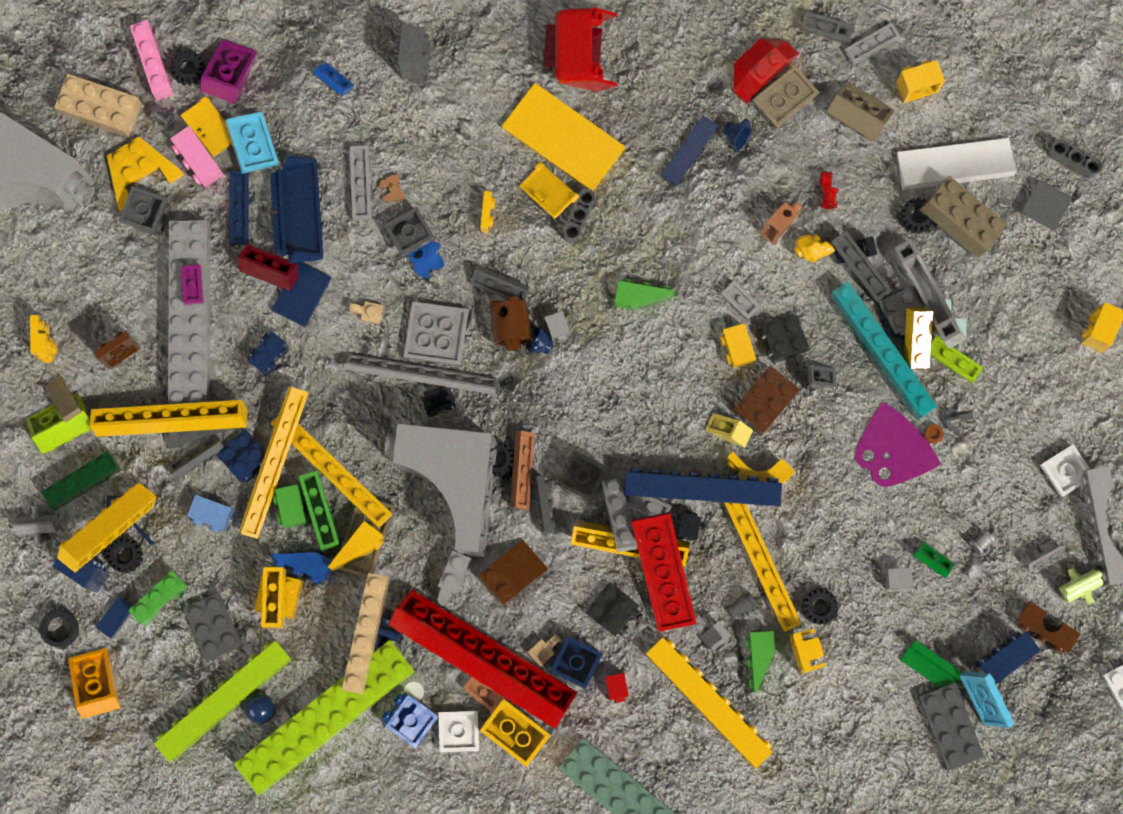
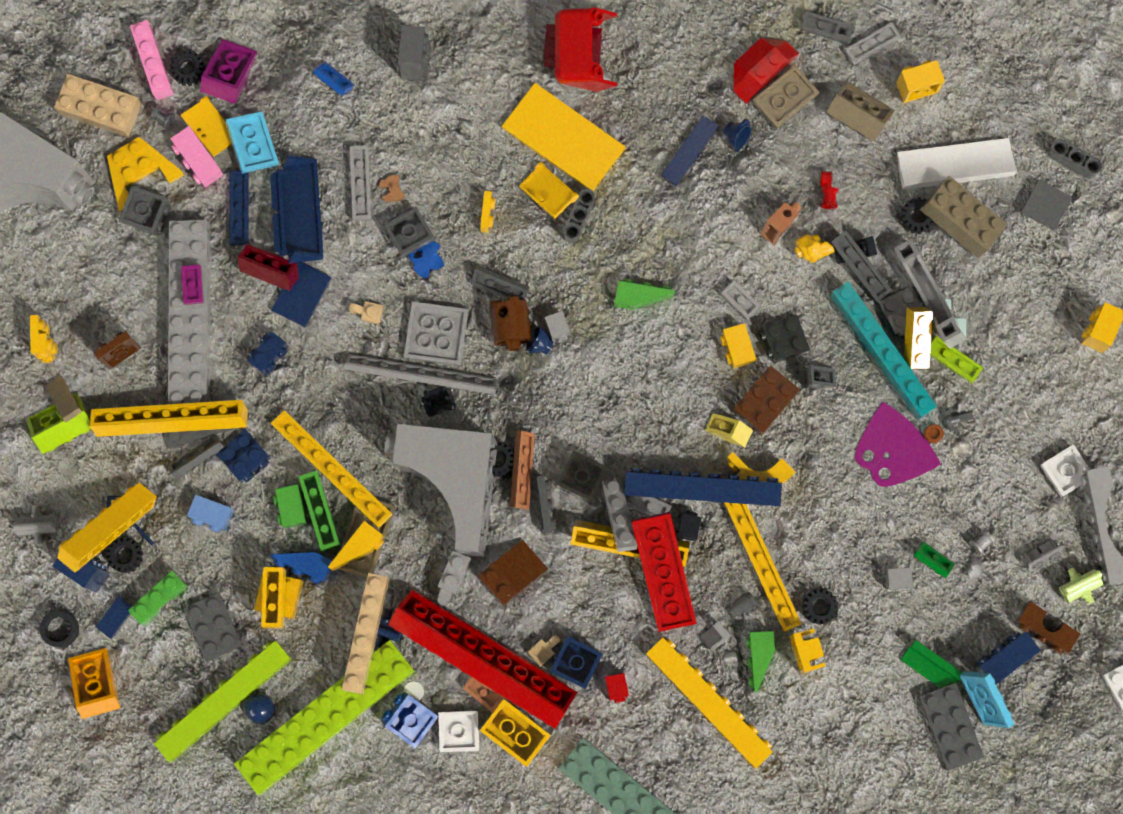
dark green brick [41,451,122,511] -> none
yellow plate [238,386,308,539] -> none
pearl dark grey plate [585,582,640,637] -> none

